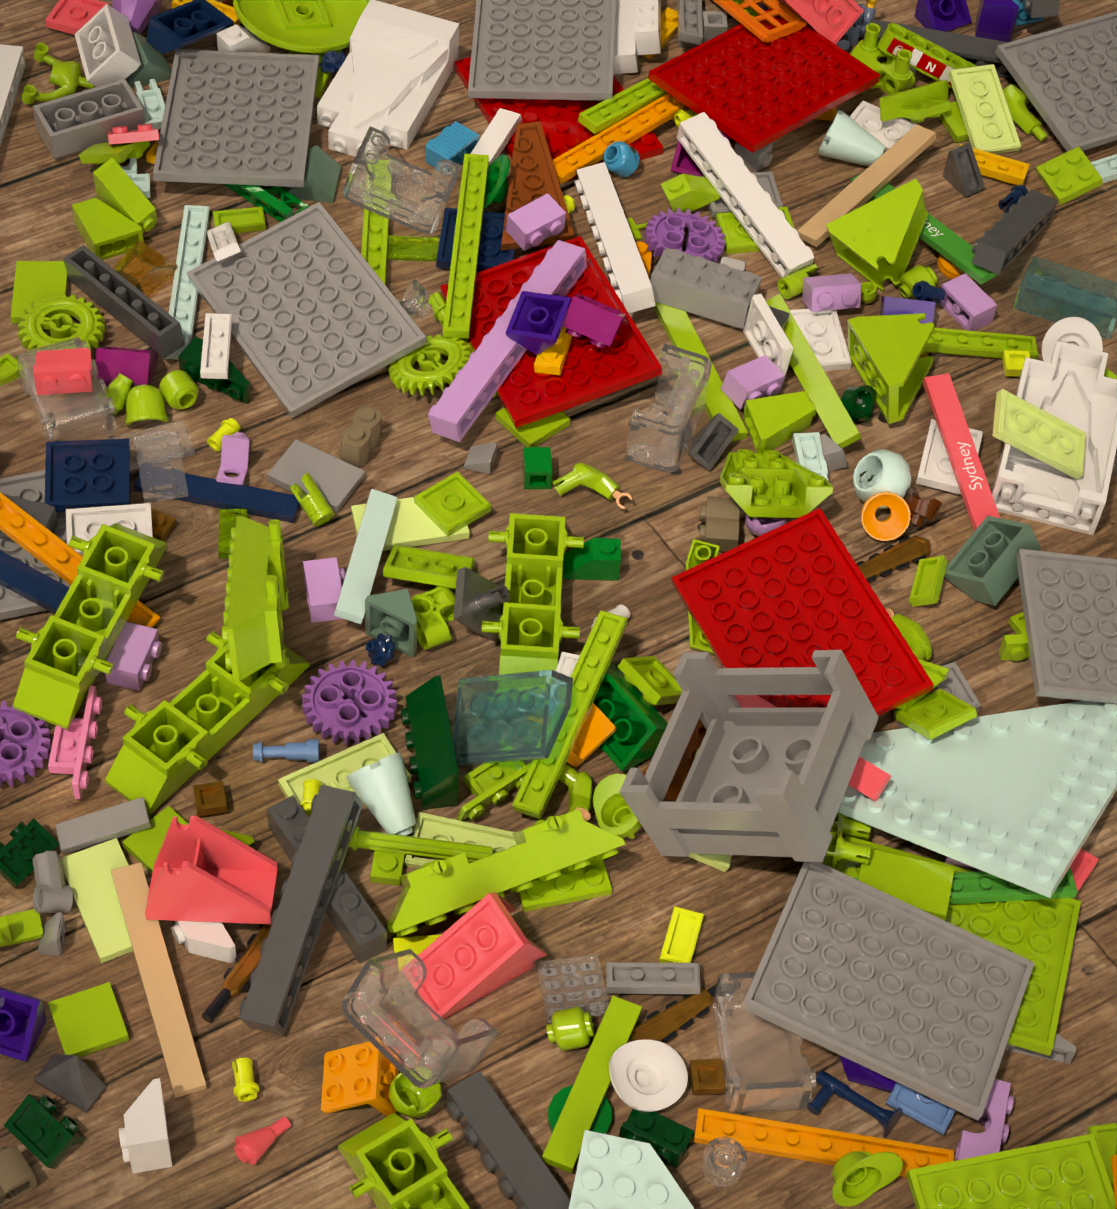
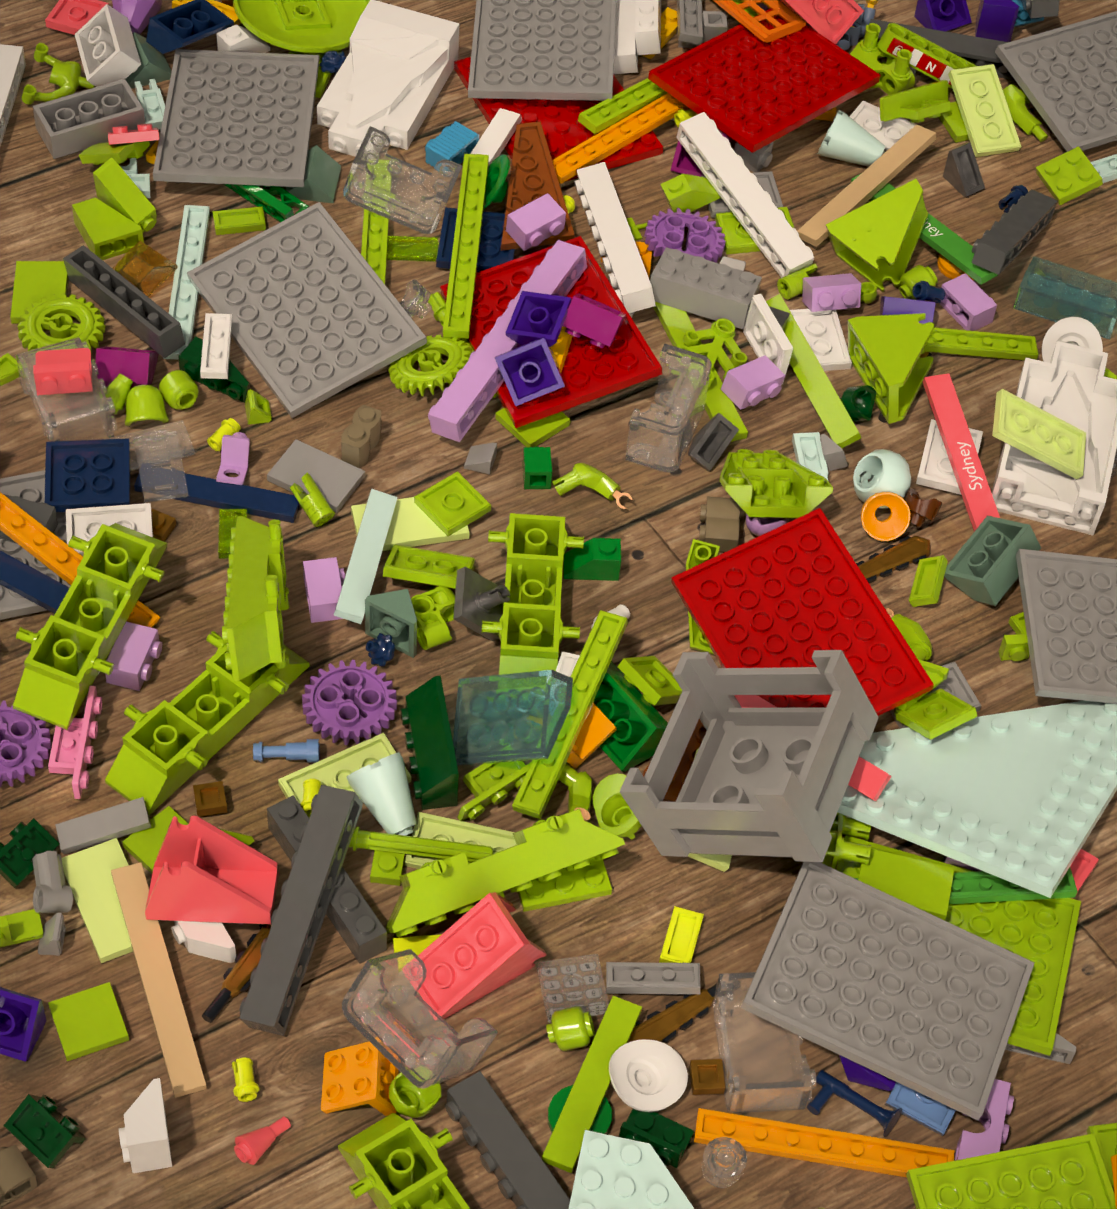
flat silver slope [34,1054,106,1113] -> none
white tile [207,222,241,262] -> none
dark azure head [604,141,640,177] -> none
lime slope [743,391,816,453] -> none
lime piece [832,1151,903,1207] -> none
yellow plate [960,144,1030,185] -> none
neon yellow plate [1002,350,1030,377] -> none
none -> lime slope [245,389,272,425]
none -> dark purple slope [495,337,565,406]
none -> lime plant [676,318,747,390]

